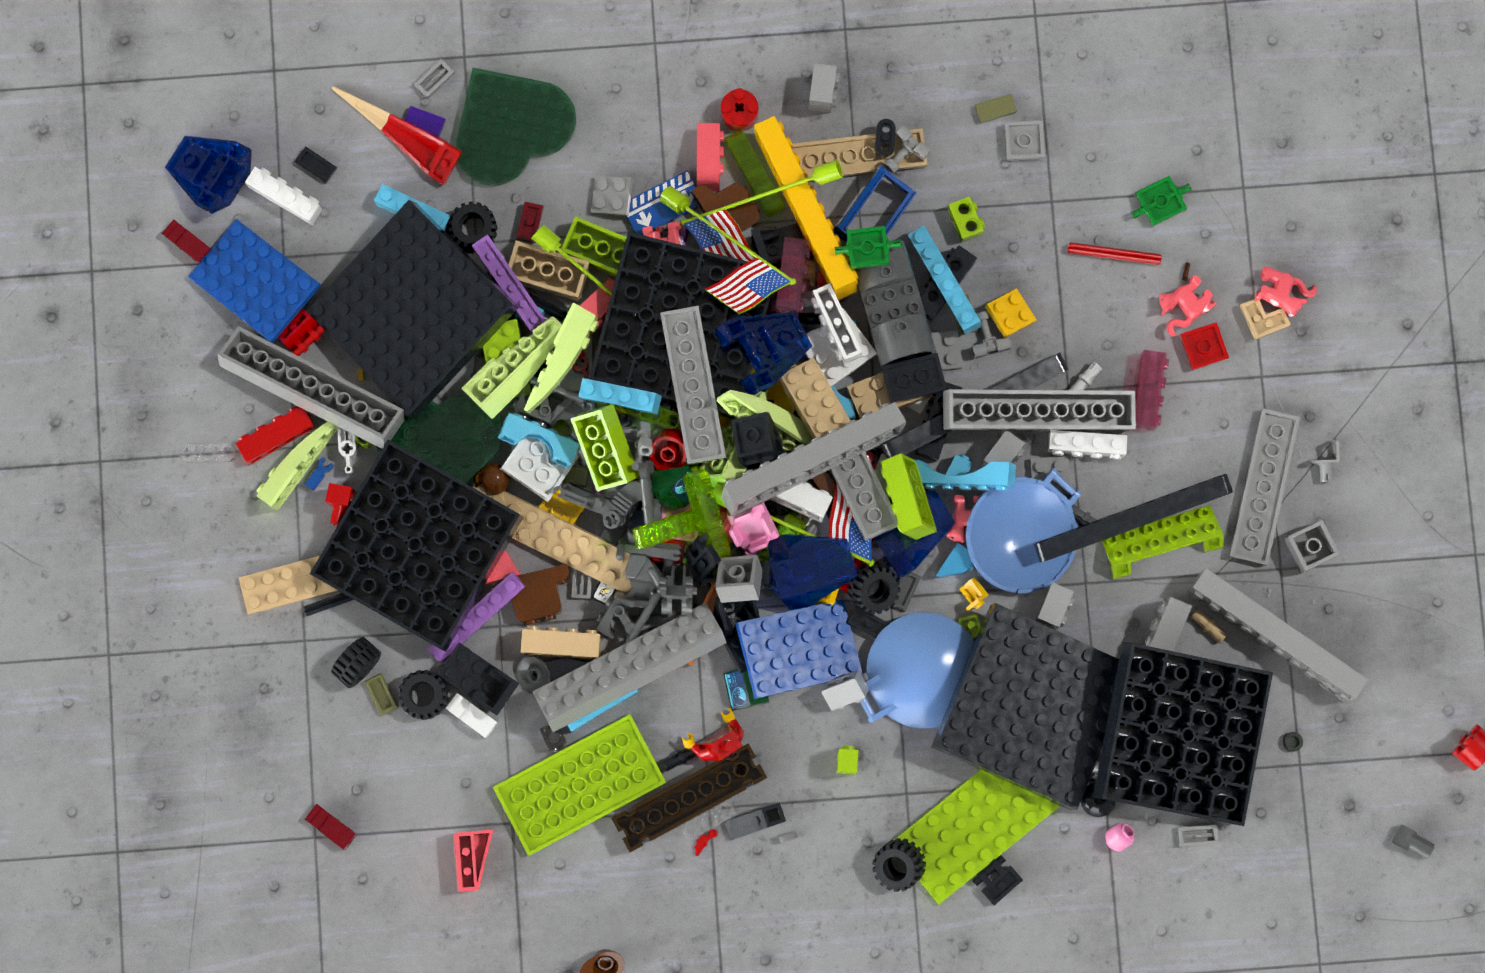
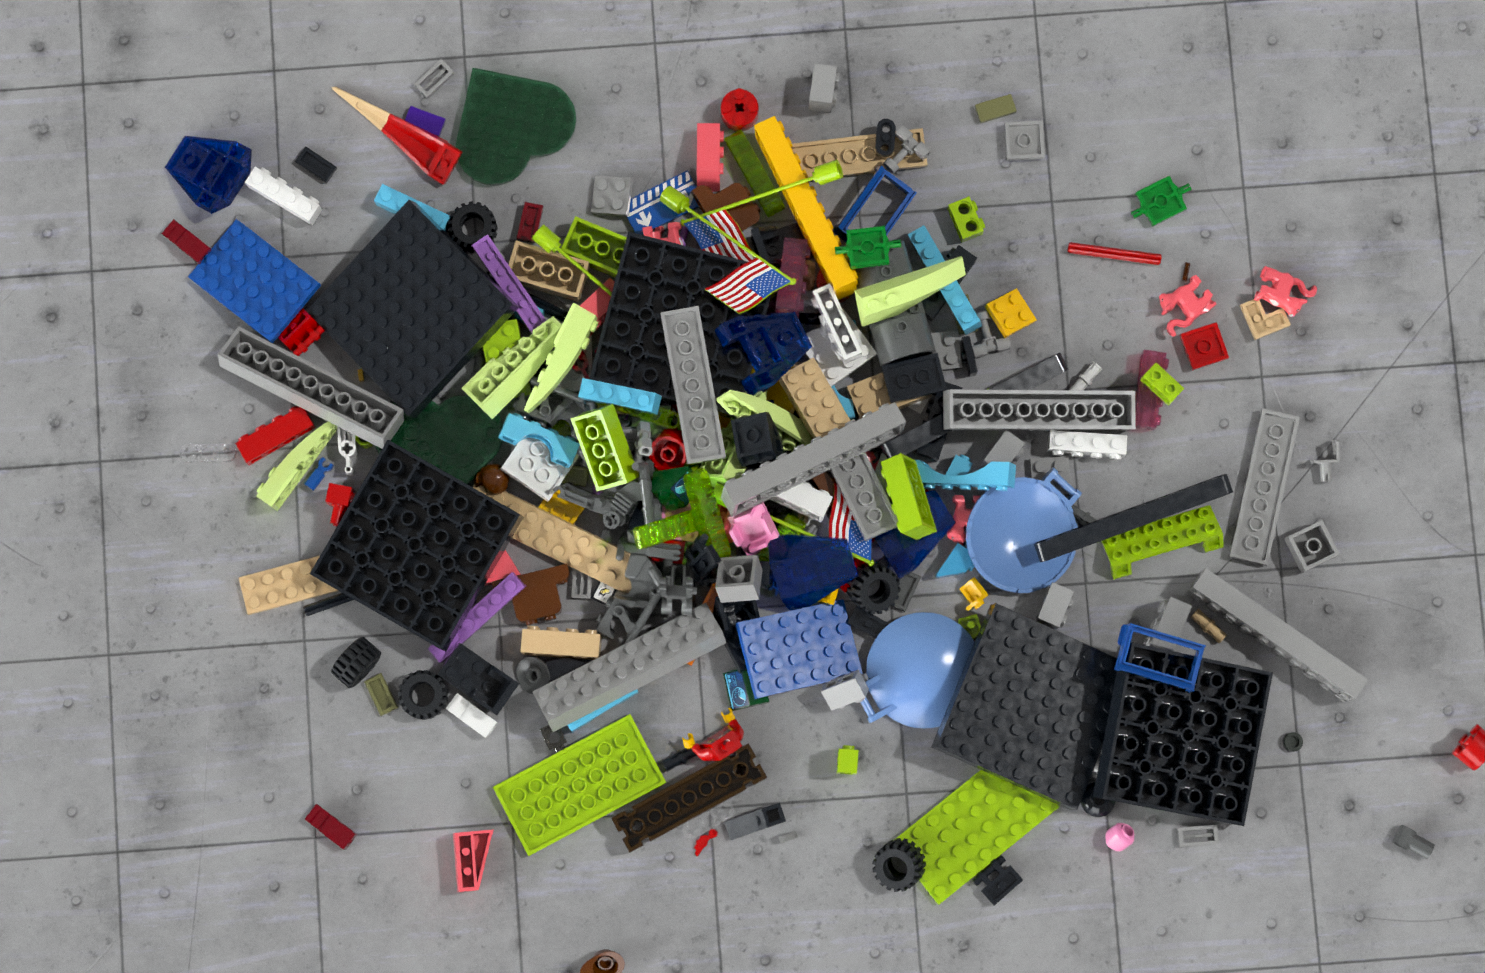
none -> yellowish green wedge [854,256,966,327]
none -> black plate [961,336,978,377]
none -> blue piece [1114,623,1206,692]
none -> lime brick [1140,363,1185,406]

